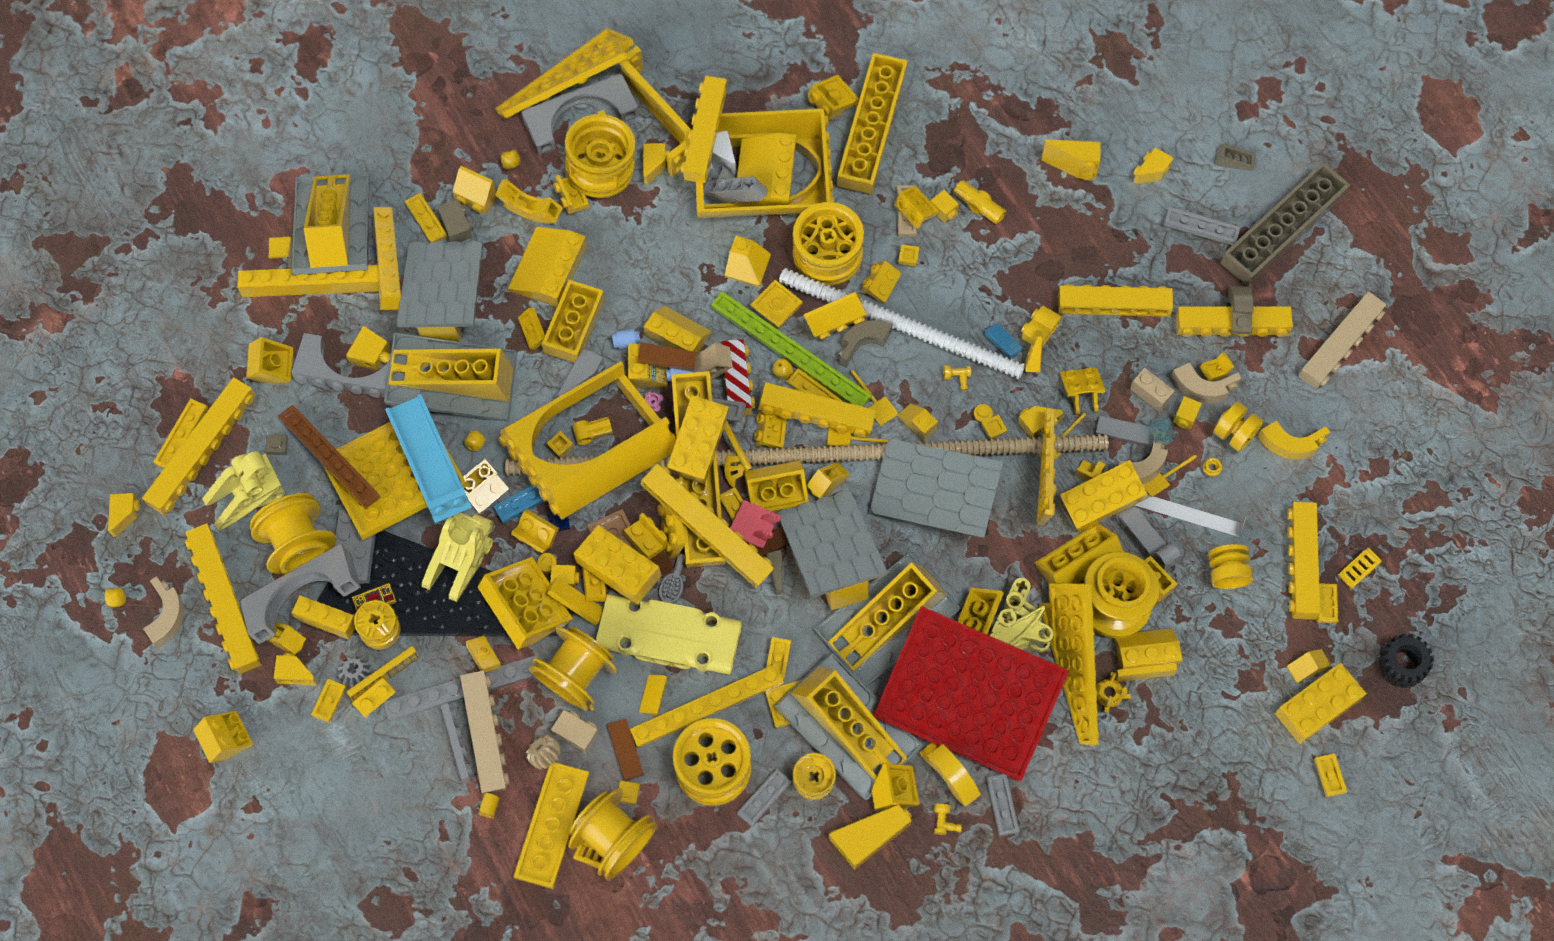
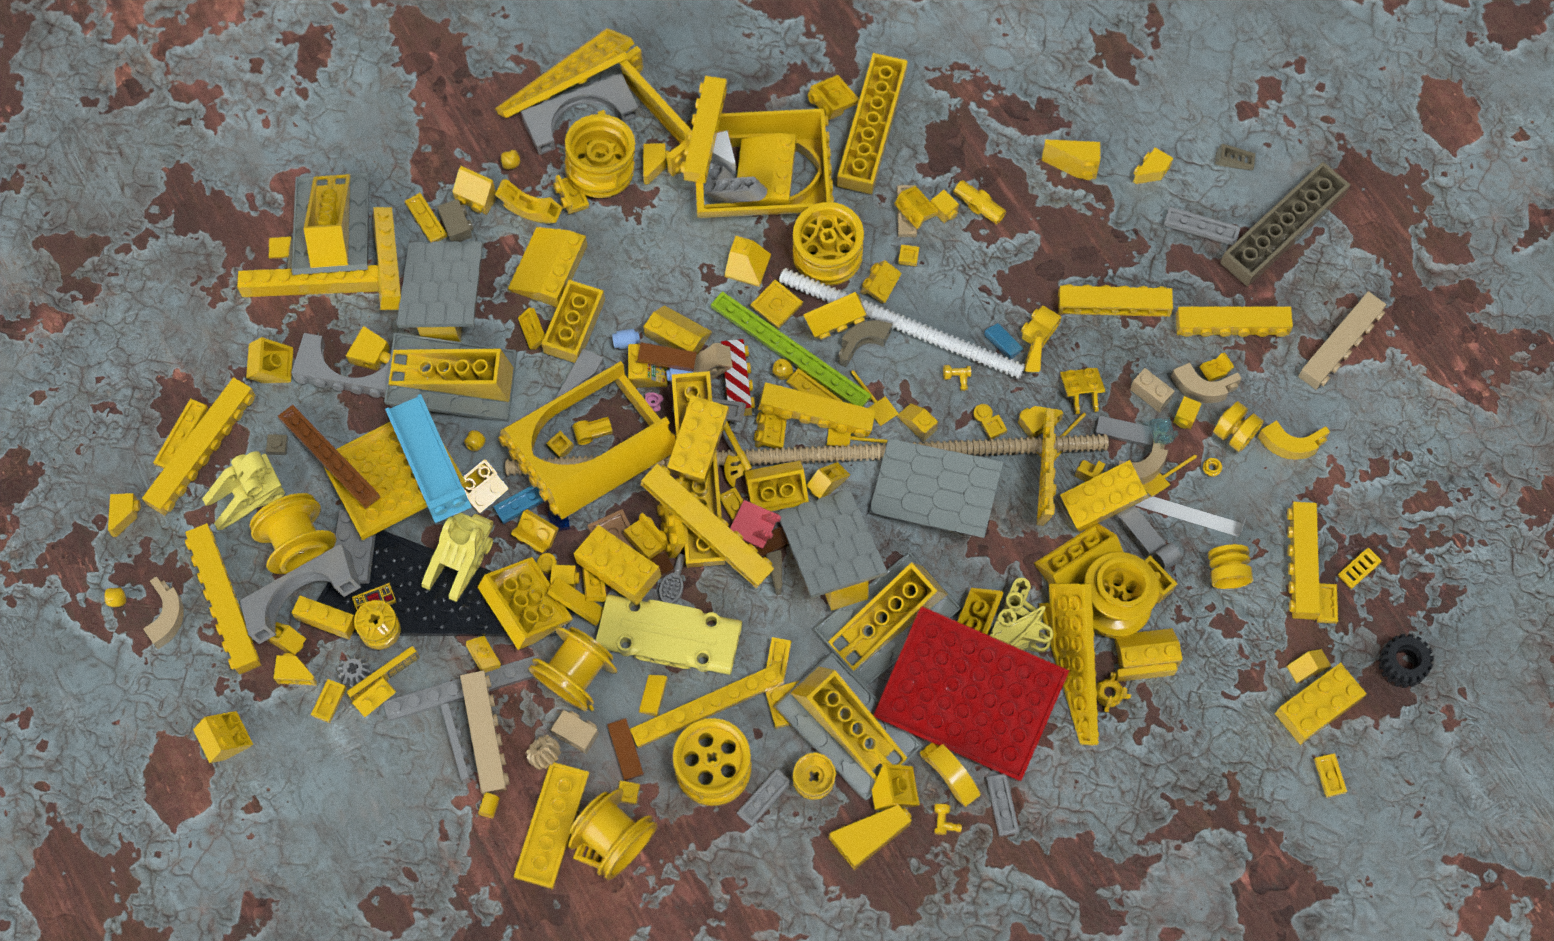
dark tan arch [1228,286,1253,334] -> none

